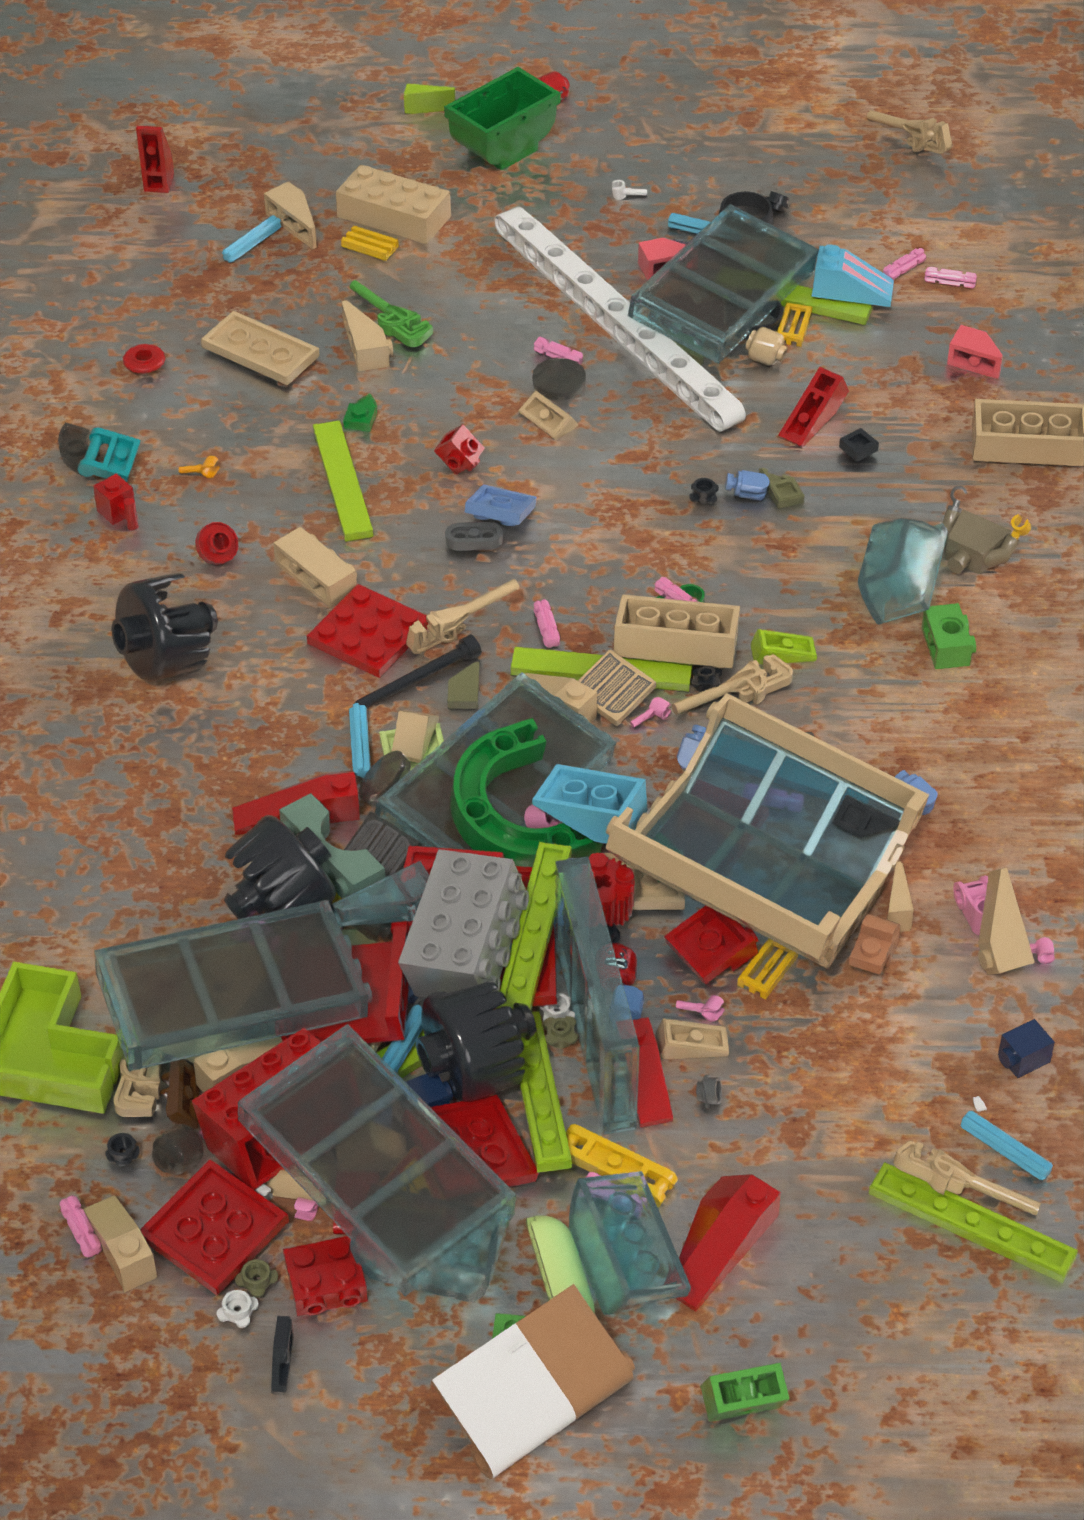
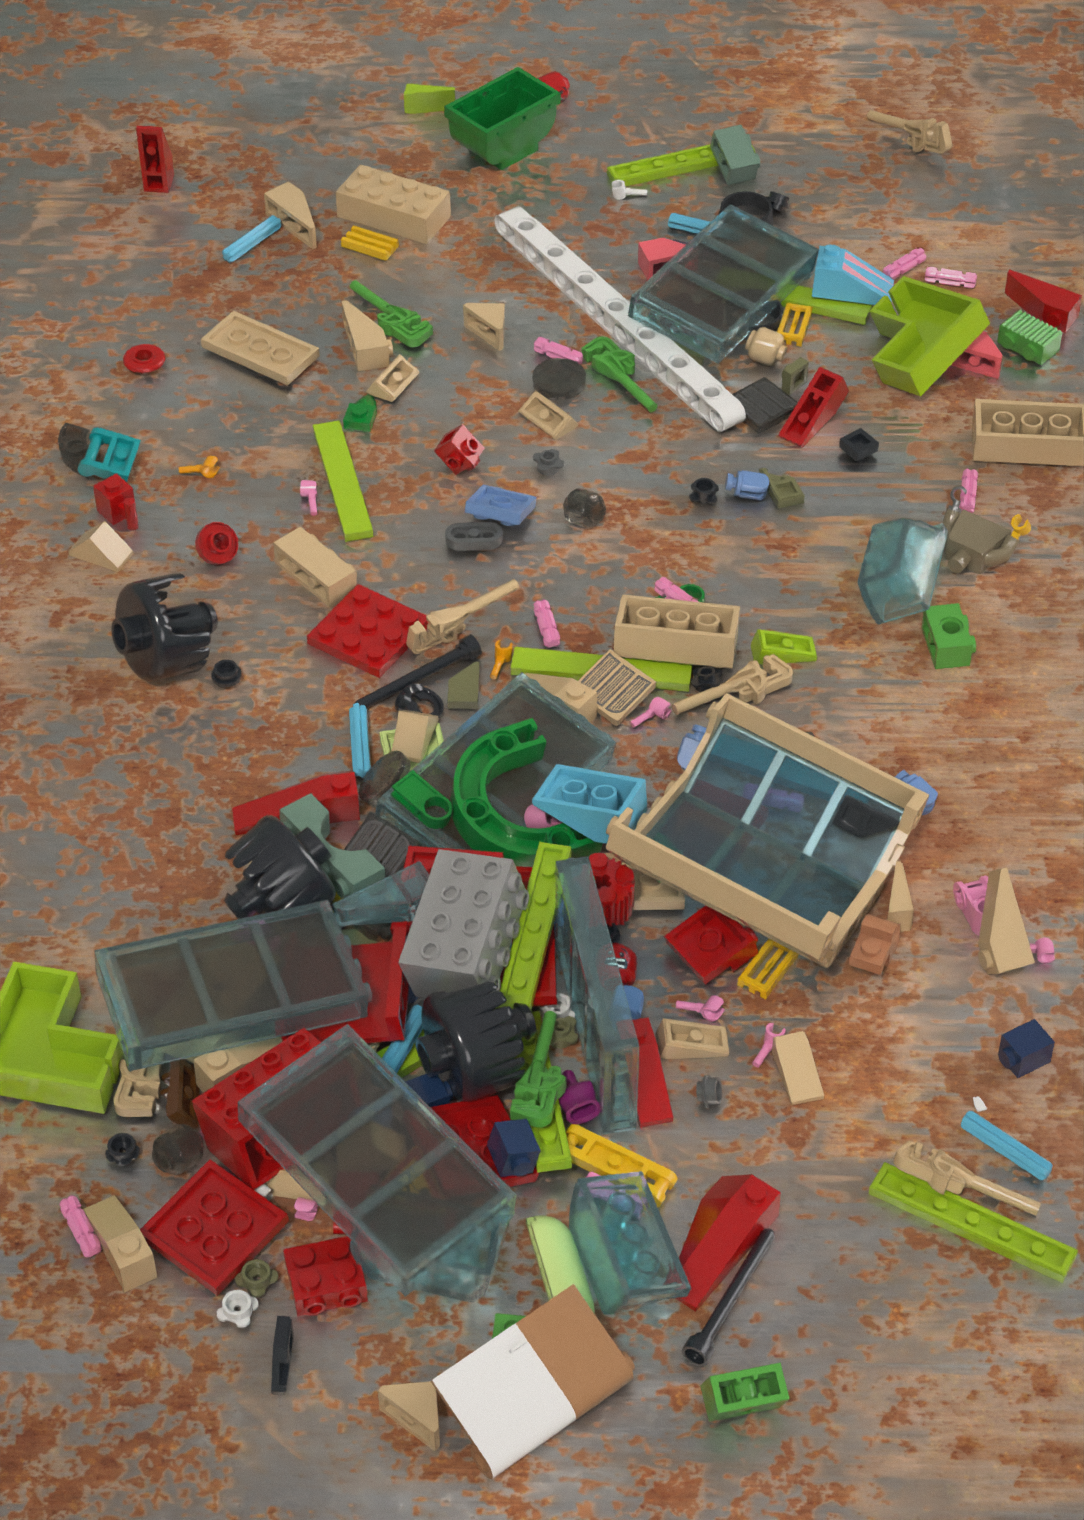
none -> tan slope [68,521,133,572]
none -> black plate [211,660,242,687]
none -> bright pink hand [300,480,318,516]
none -> tan slope [366,354,420,402]
none -> tan slope [378,1381,440,1451]
none -> green piece [390,770,453,829]
none -> black piece [395,683,444,719]
none -> tan slope [463,303,505,351]
none -> dark blue brick [487,1118,541,1177]
none -> light orange hand [490,640,513,680]
none -> bright green piece [510,1011,566,1127]
none -> dark grey plate [533,449,564,476]
none -> magenta piece [558,1070,601,1124]
none -> clear smoke head [563,488,606,528]
none -> bright green piece [581,336,658,412]
none -> lime tile [607,144,755,187]
none -> black piece [681,1228,775,1367]
none -> sand green brick [710,125,760,185]
none -> clear smoke tile [732,377,798,434]
none -> bright pink hand [752,1023,786,1068]
none -> tan slope [772,1031,824,1105]
none -> olive plate [781,357,809,395]
none -> lime piece [869,276,990,397]
none -> bright pink axle [959,468,978,513]
none -> bright green brick [997,309,1062,365]
none -> red slope [1005,270,1082,333]

